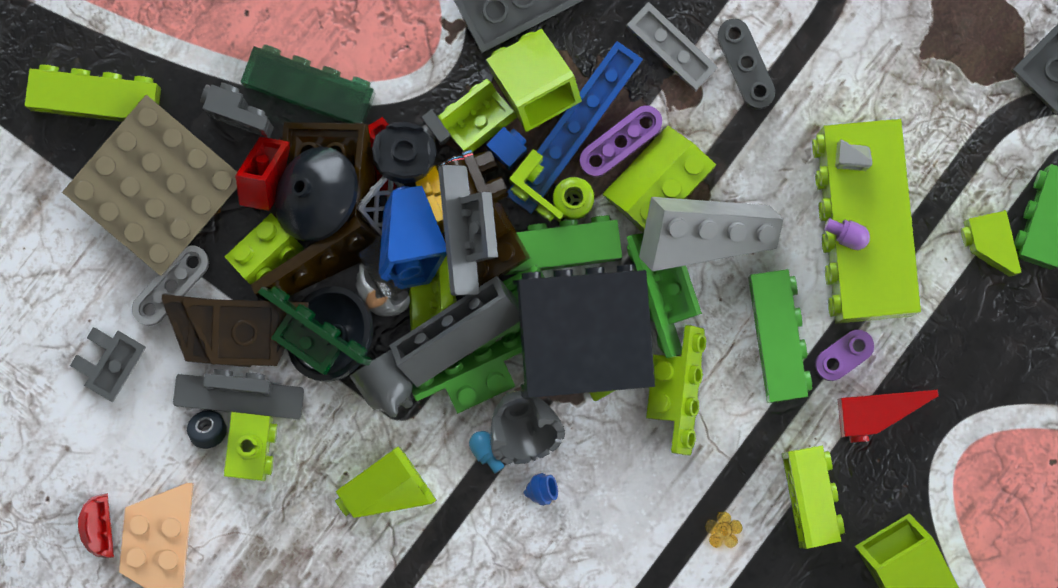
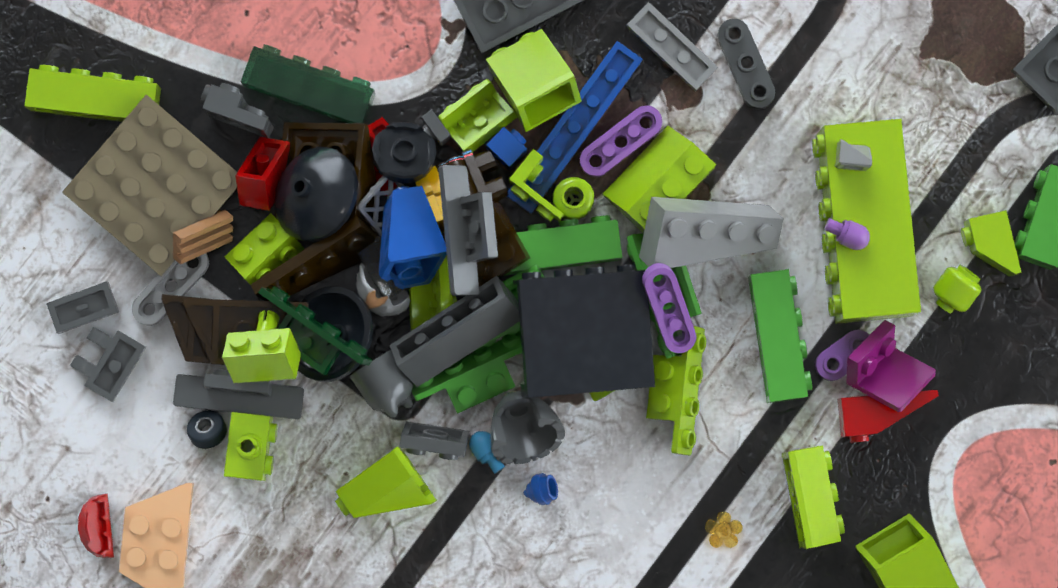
none -> dark grey plate [46,281,119,334]
none -> medium nougat tile [173,210,233,264]
none -> lime brick [222,310,301,383]
none -> dark grey plate [400,421,470,460]
none -> medium lavender plate [642,263,696,353]
none -> magenta bracket [846,320,936,412]
none -> lime head [933,264,981,314]

